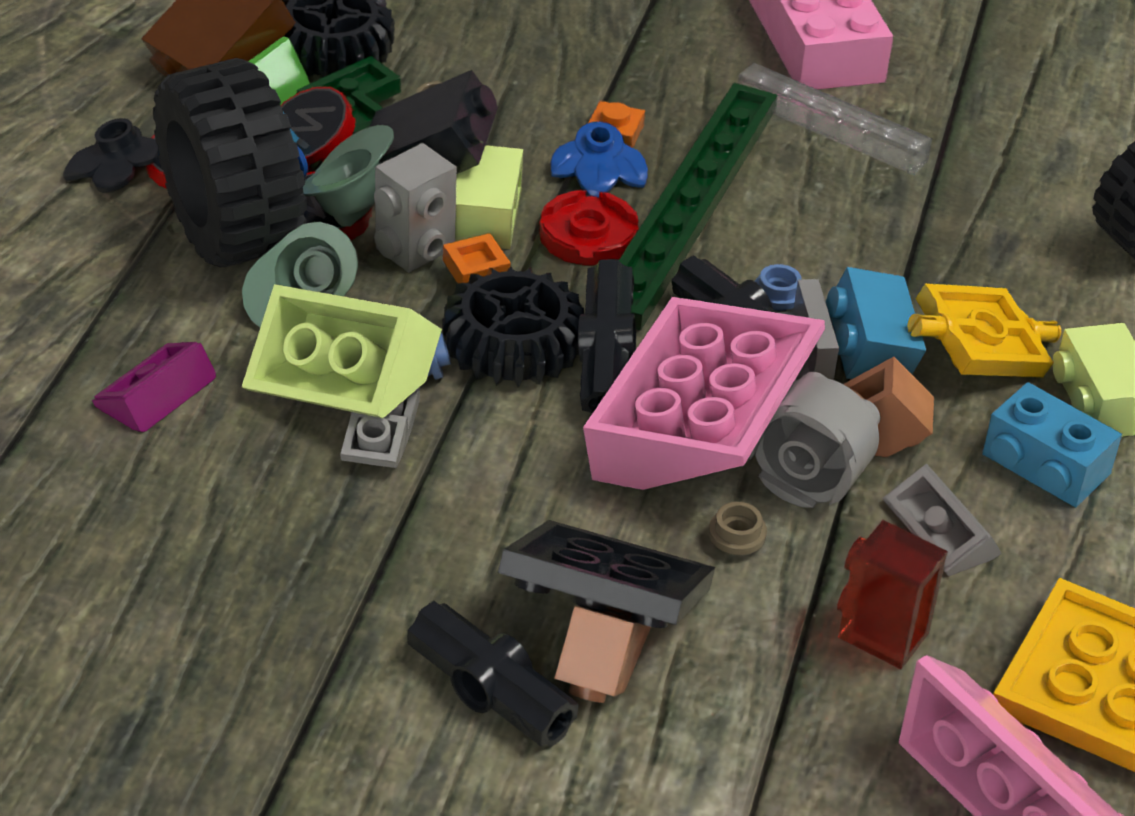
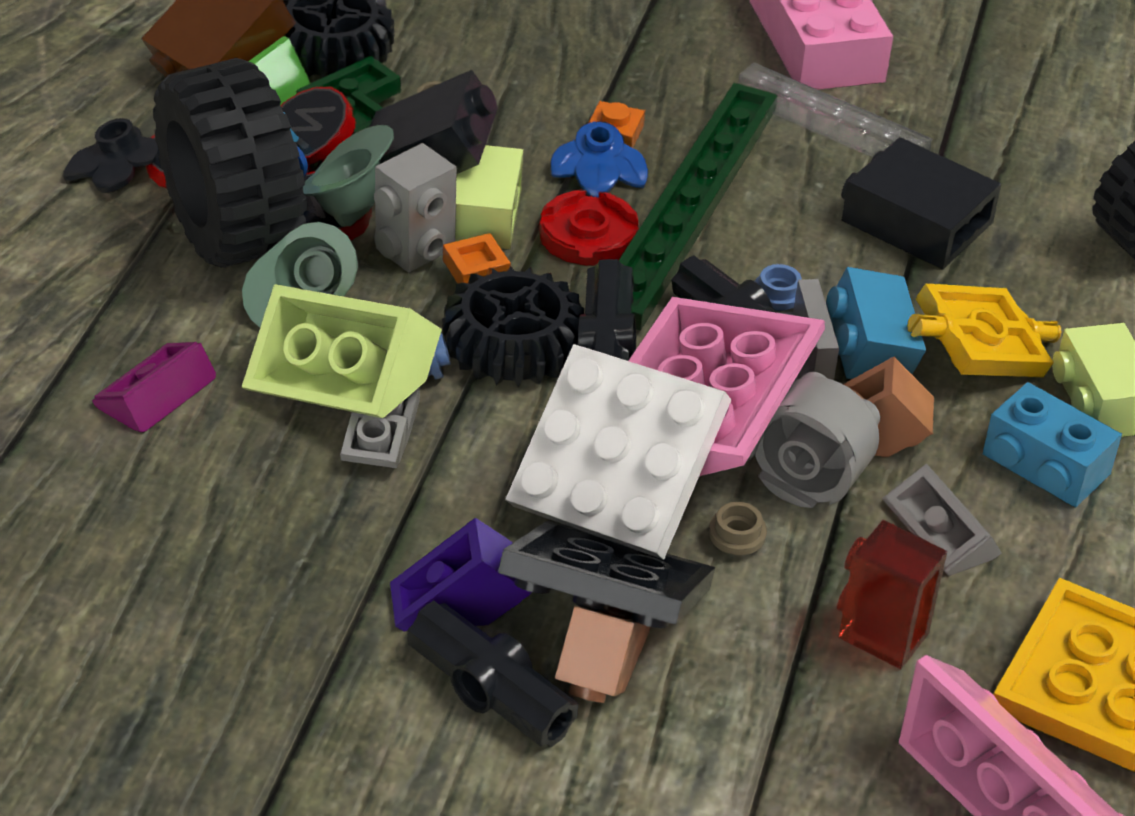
none -> dark purple slope [390,518,532,631]
none -> white plate [505,344,732,560]
none -> black brick [841,137,1002,270]

